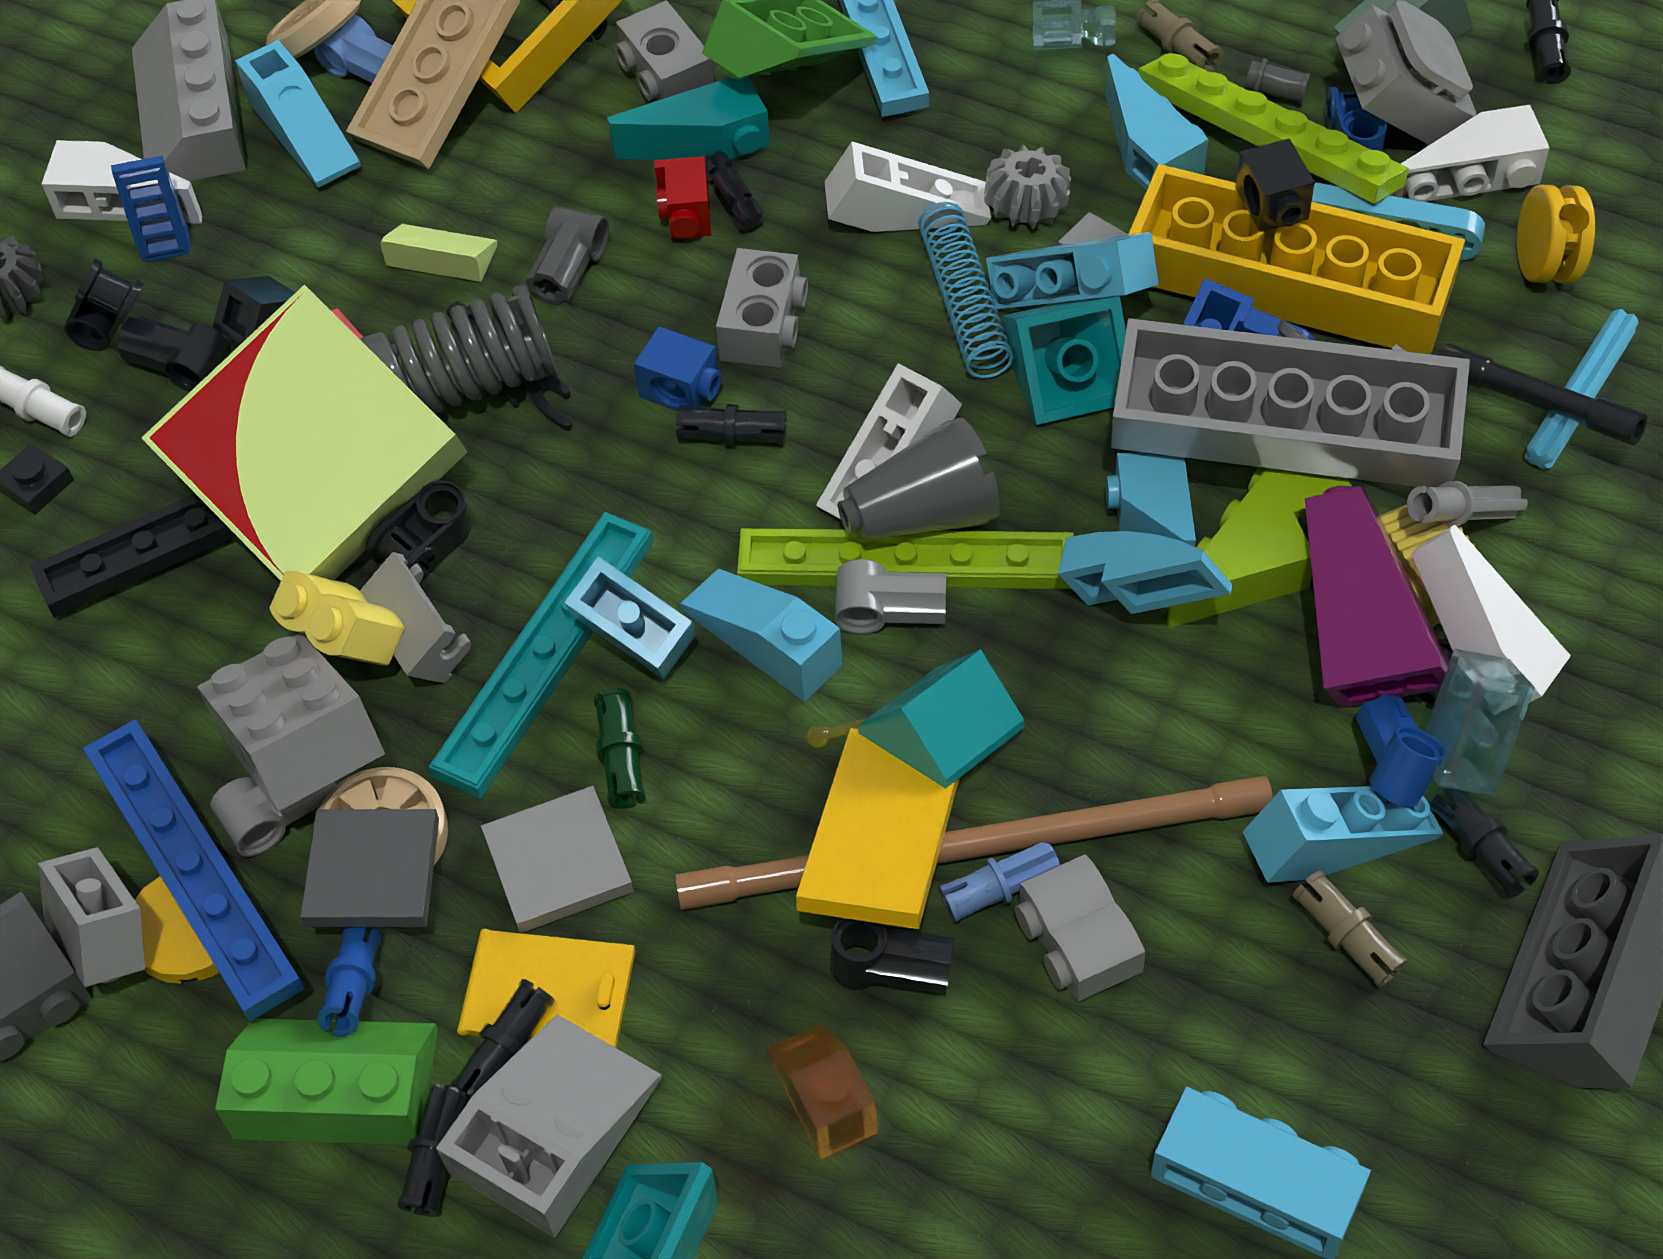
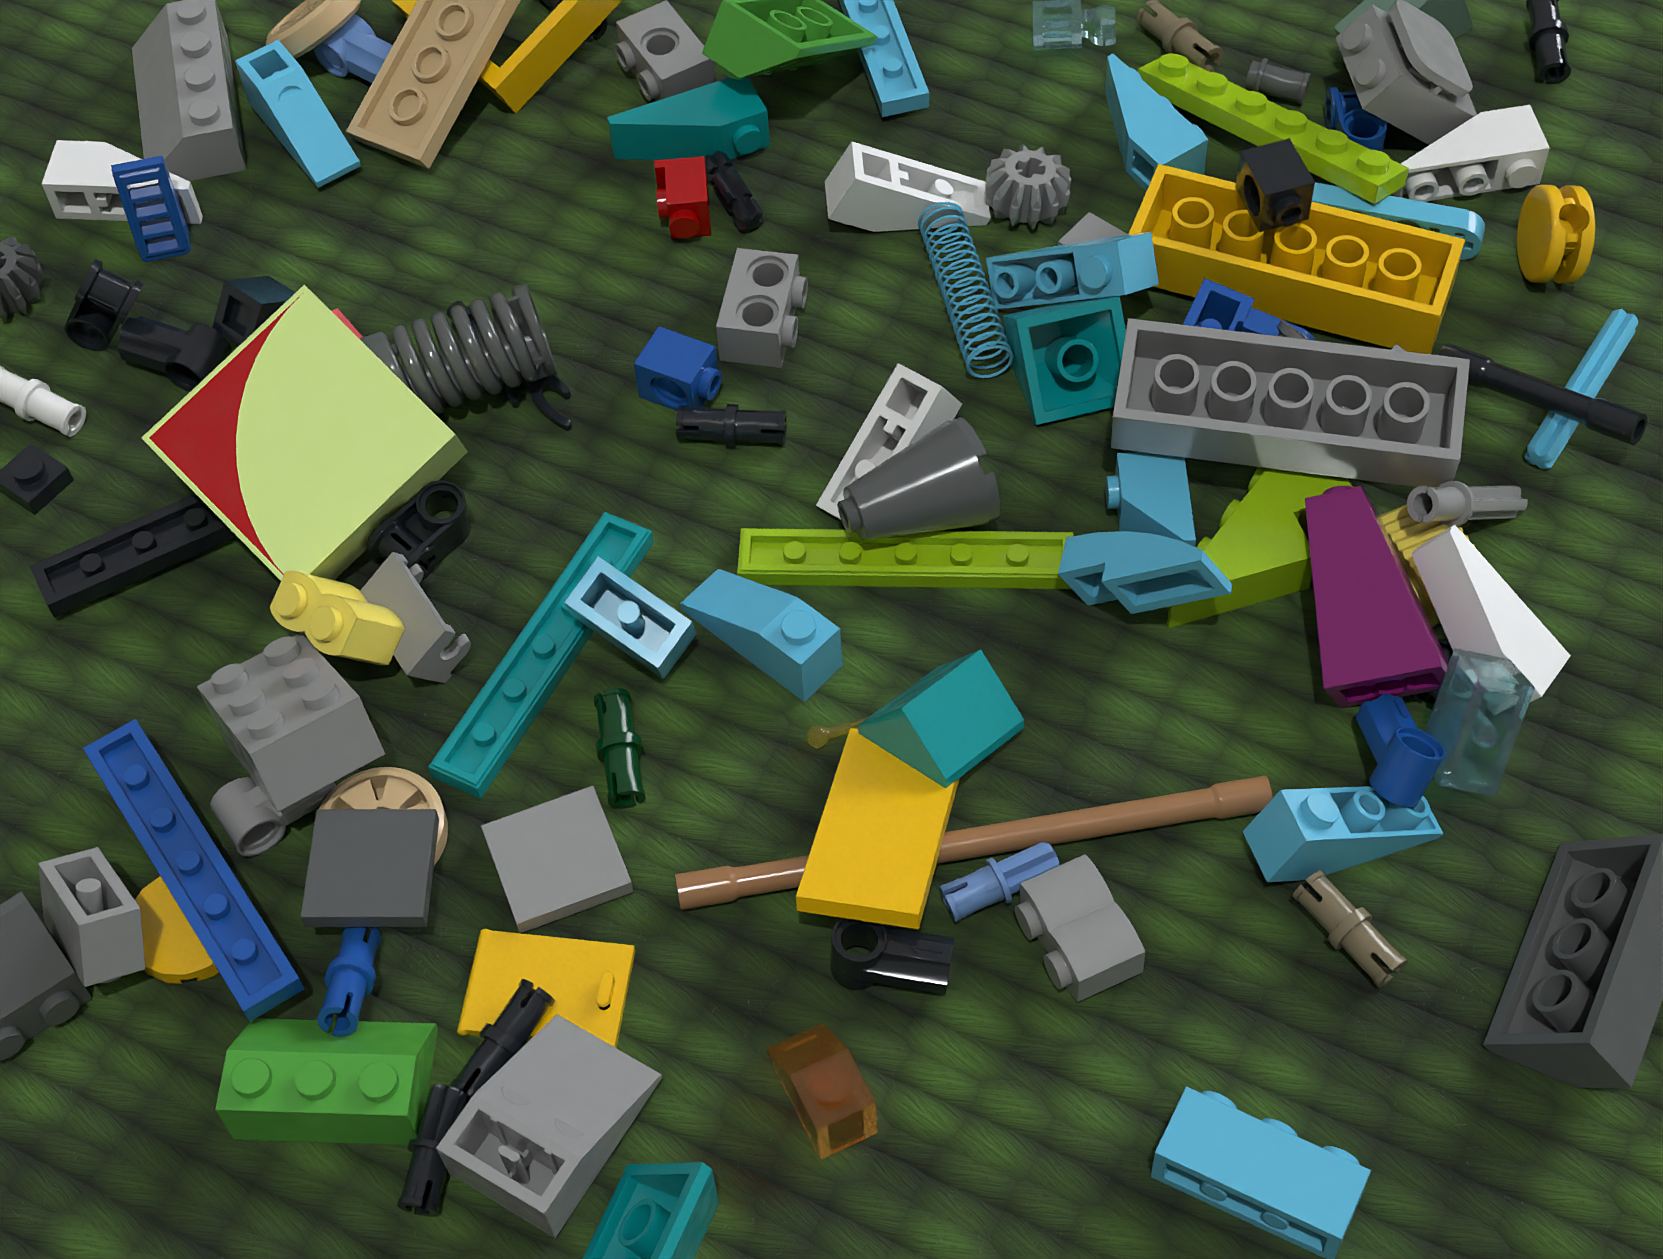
yellowish green slope [380,224,498,282] -> none
dark grey piece [526,206,609,306] -> none
light grey piece [834,559,946,634] -> none
black pin [1430,782,1539,897] -> none

